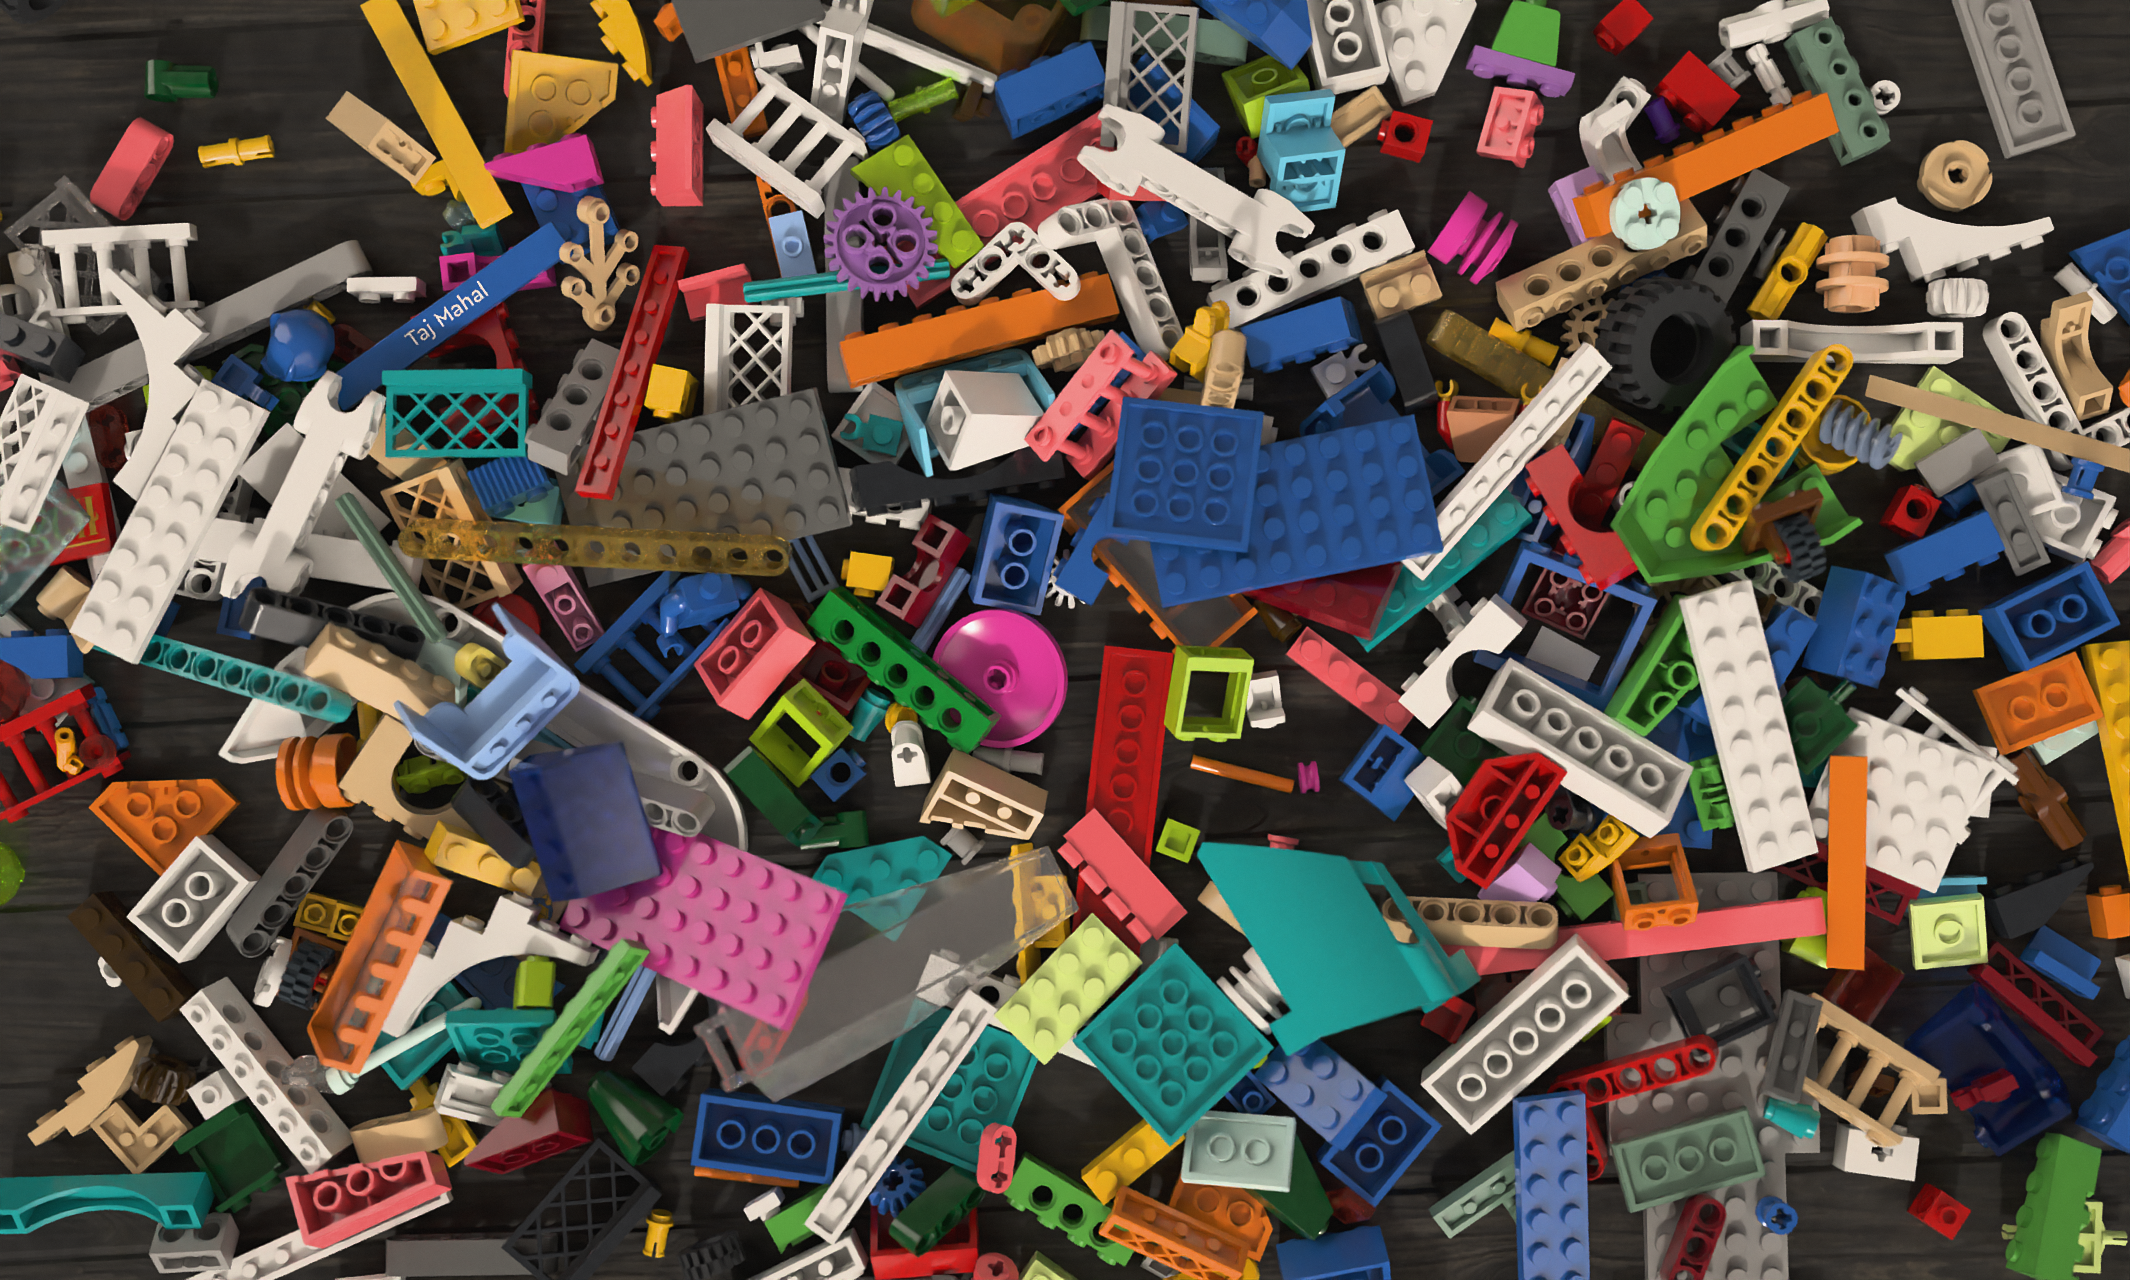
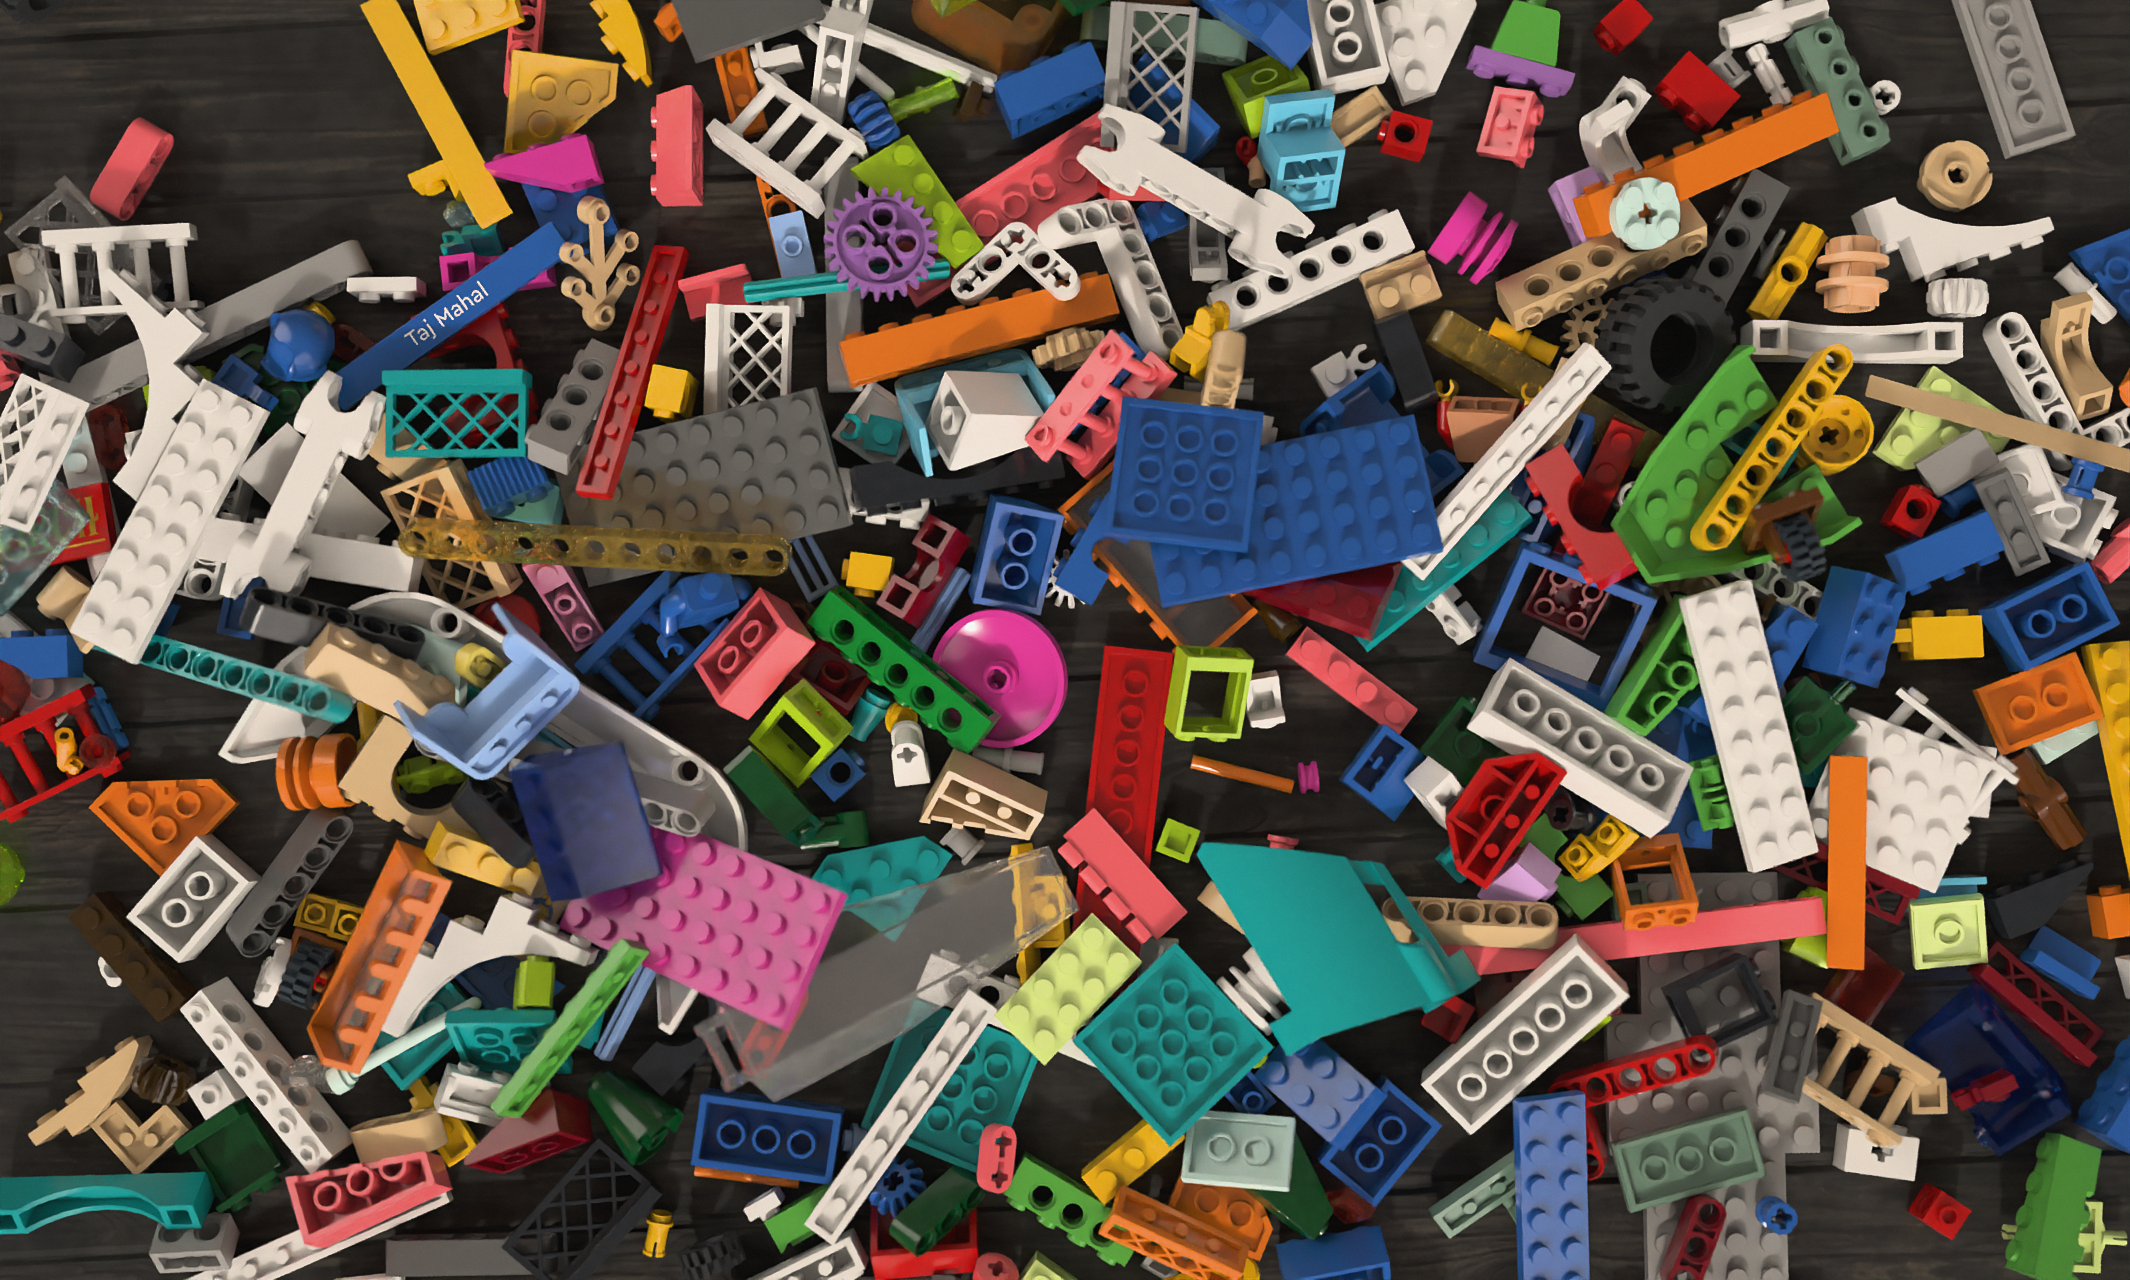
dark green piece [144,60,219,103] -> none
yellow pin [198,135,275,168] -> none
tan window [326,91,436,185] -> none
sand green axle [335,492,448,644] -> none
blue wedge [1241,296,1364,374] -> none
white arch [1398,594,1528,729] -> none
dark purple pin [1643,97,1680,144] -> none
teal cone [1763,1097,1820,1139] -> none
sand blue piece [1819,399,1903,469] -> none

